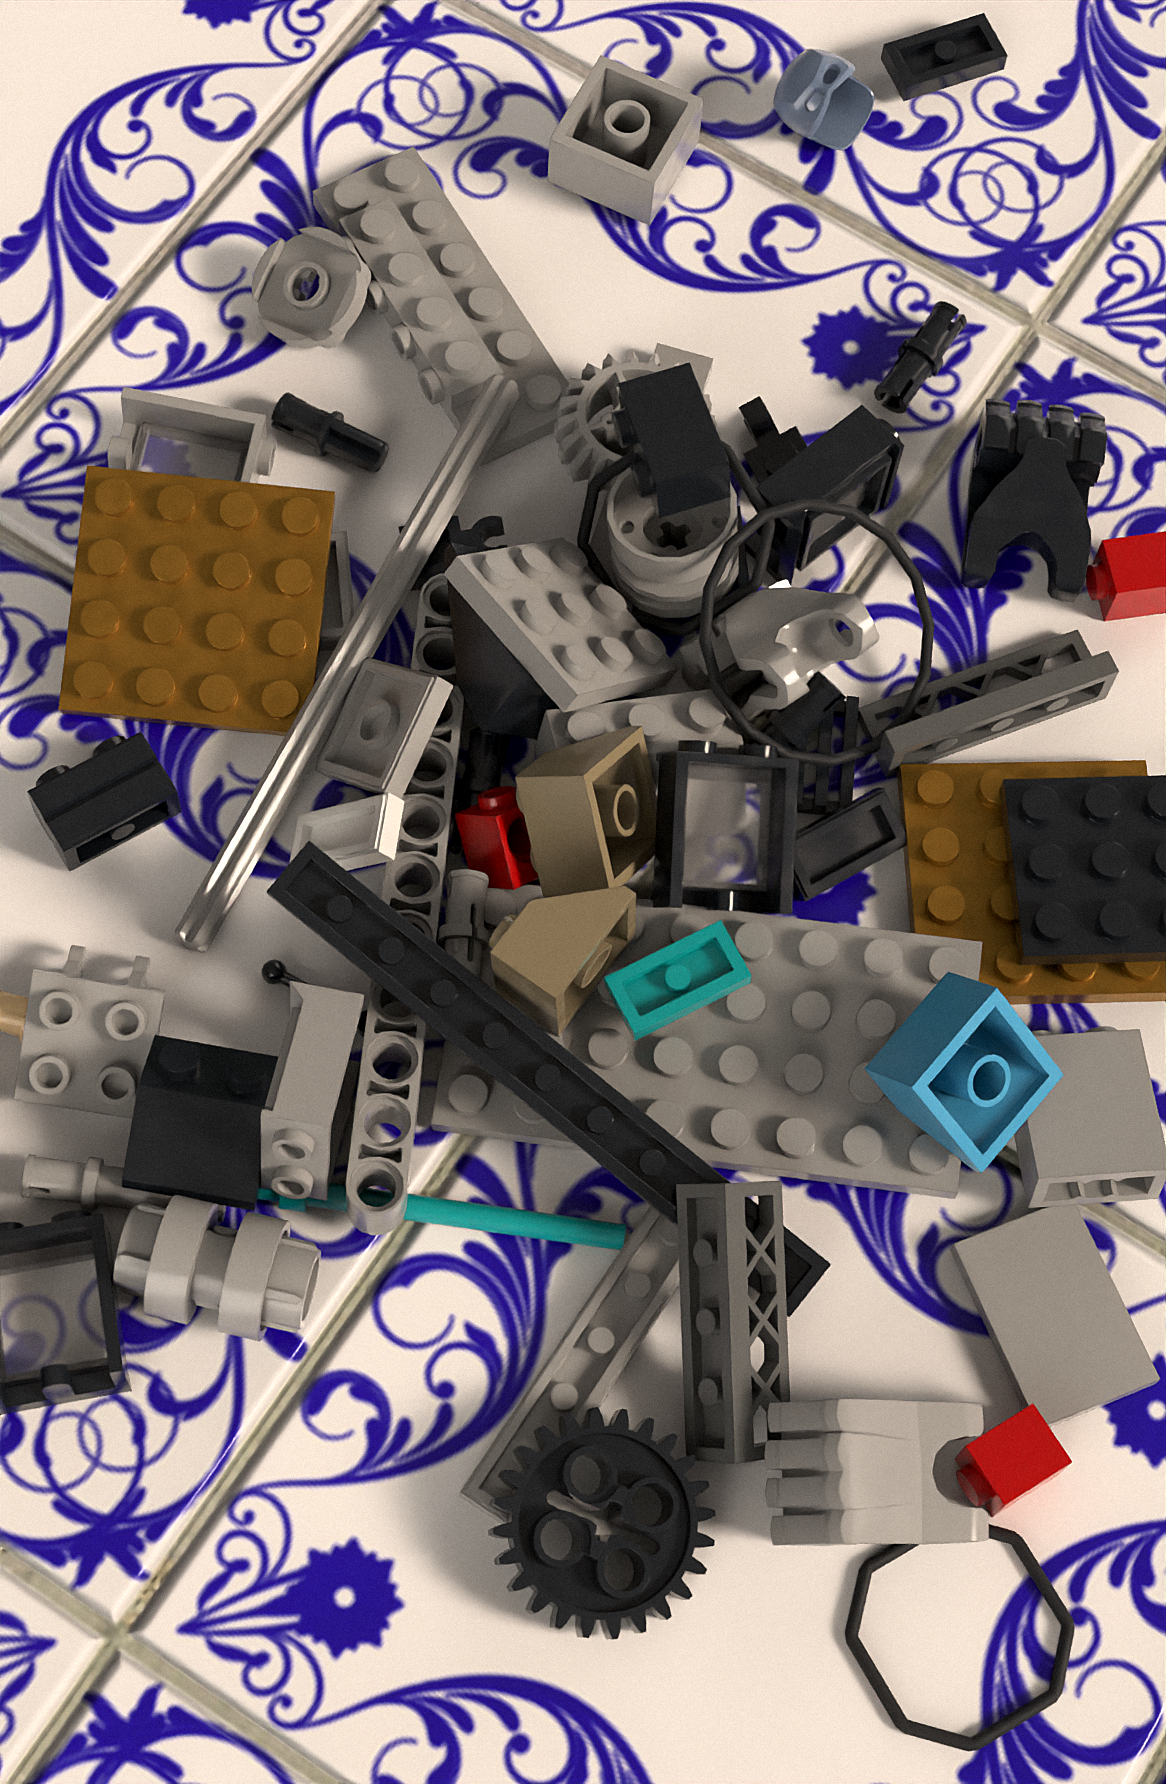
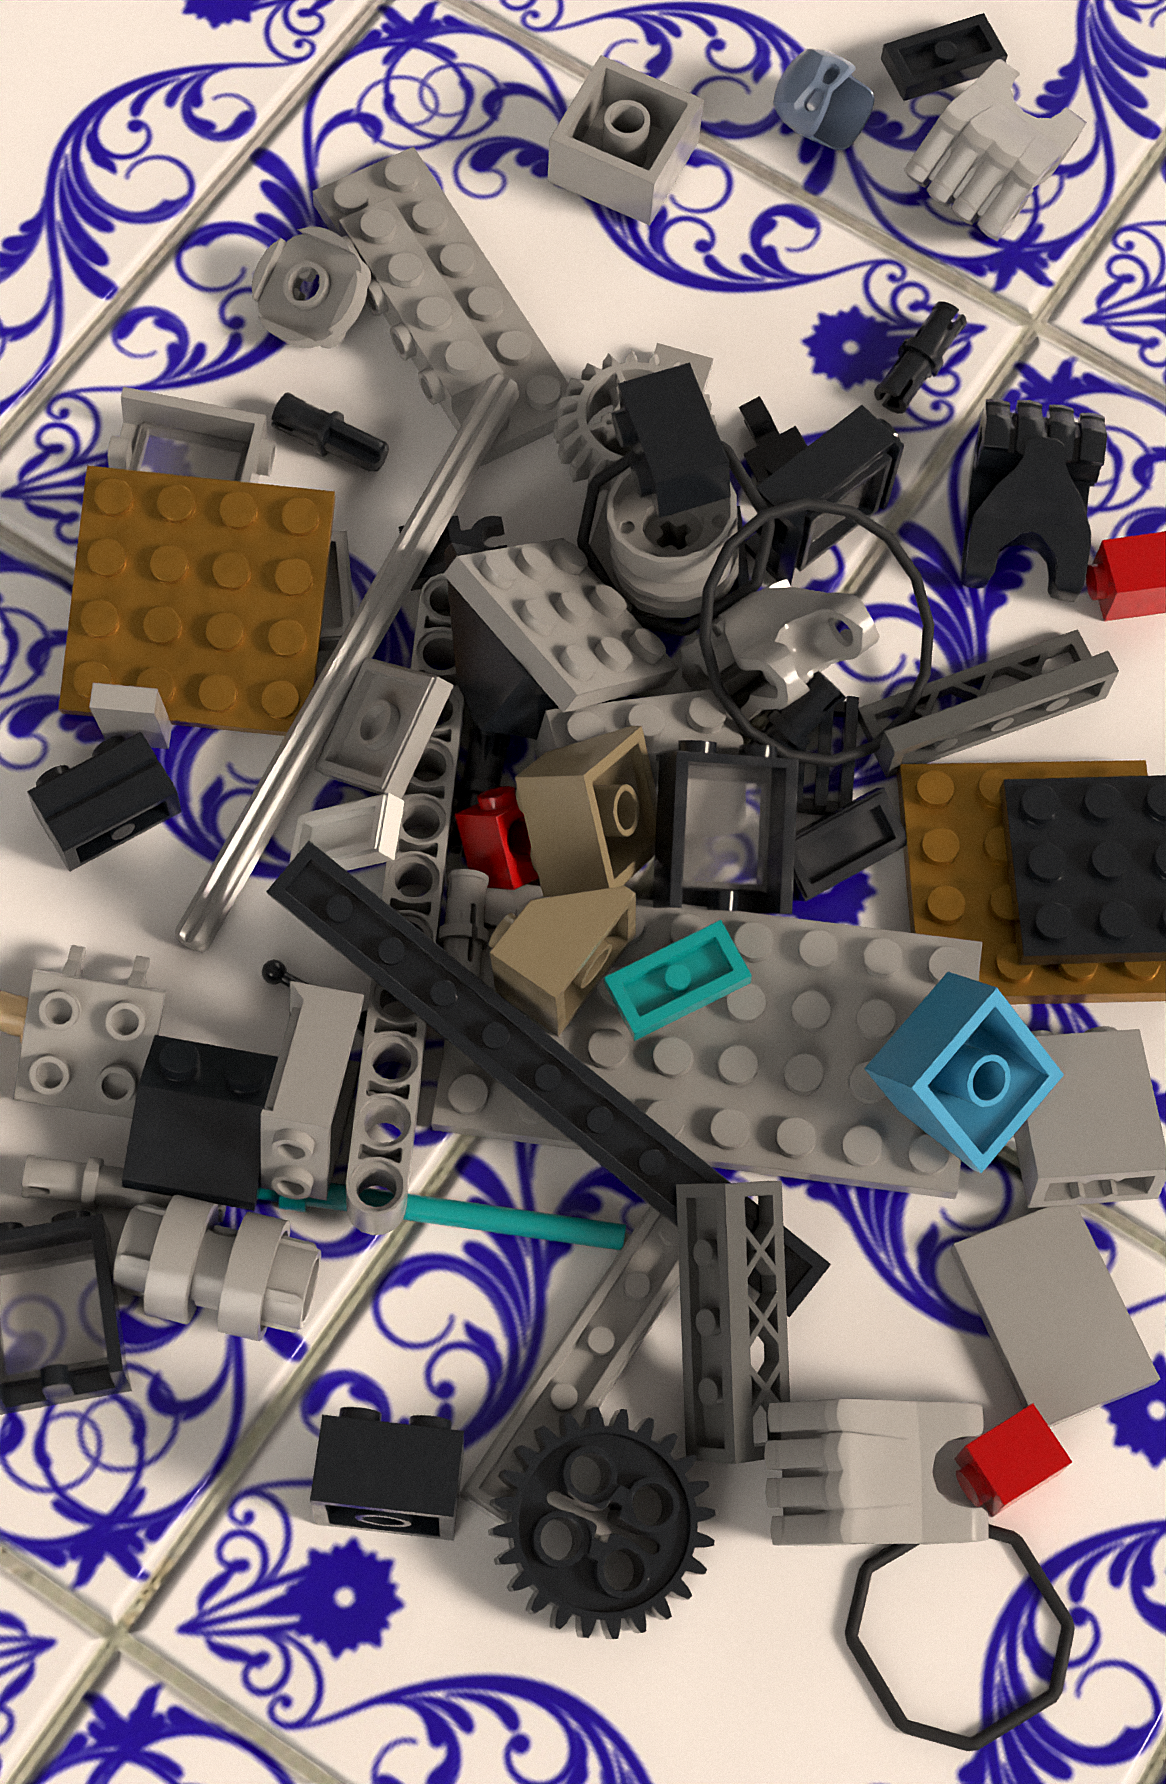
none -> light grey tile [89,683,172,749]
none -> black brick [310,1407,464,1541]
none -> light grey piece [904,59,1087,241]

